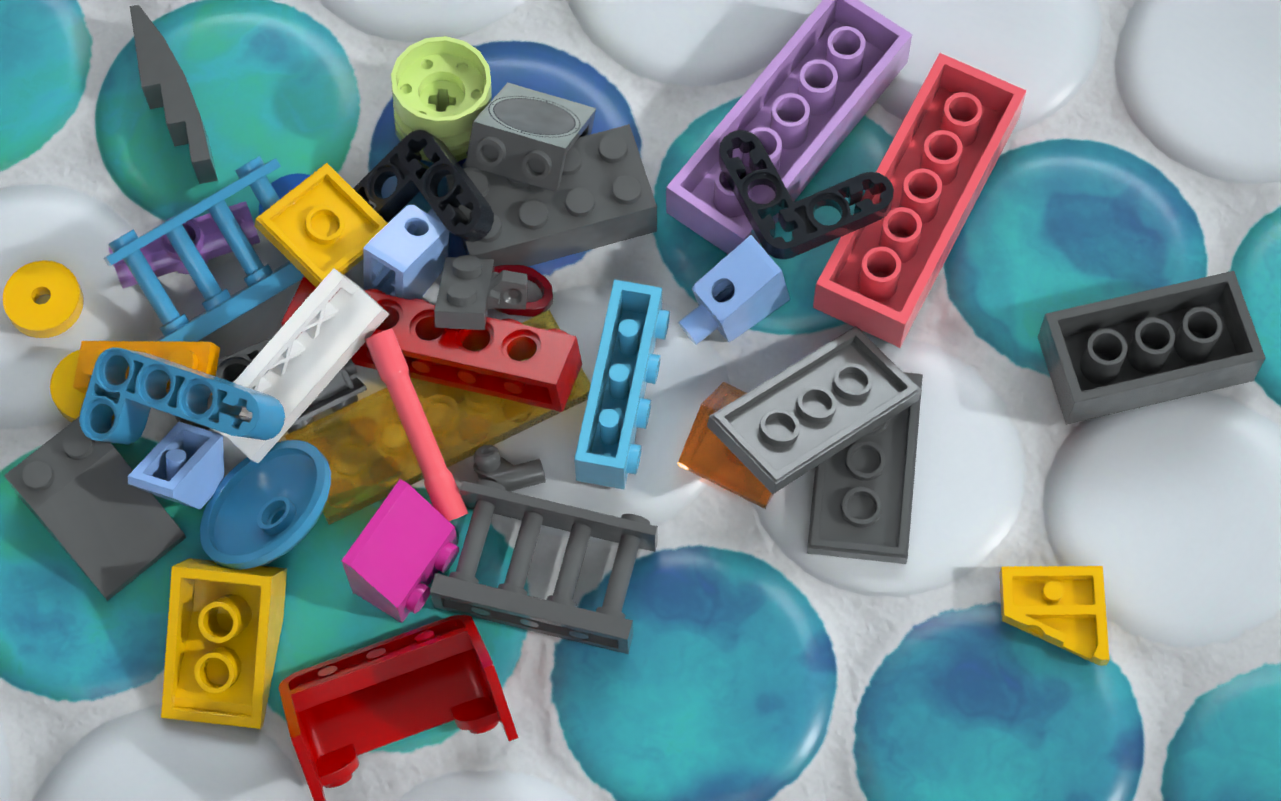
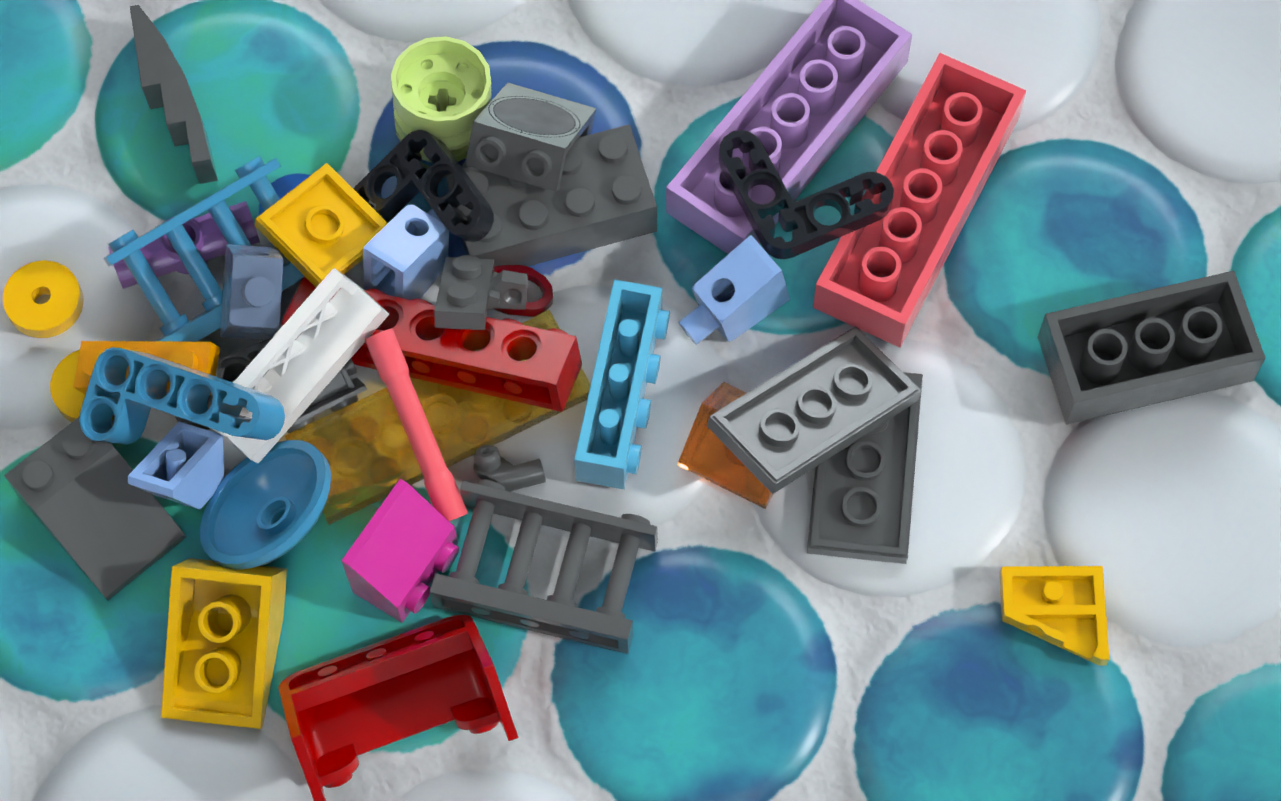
none -> sand blue torso [220,244,283,340]

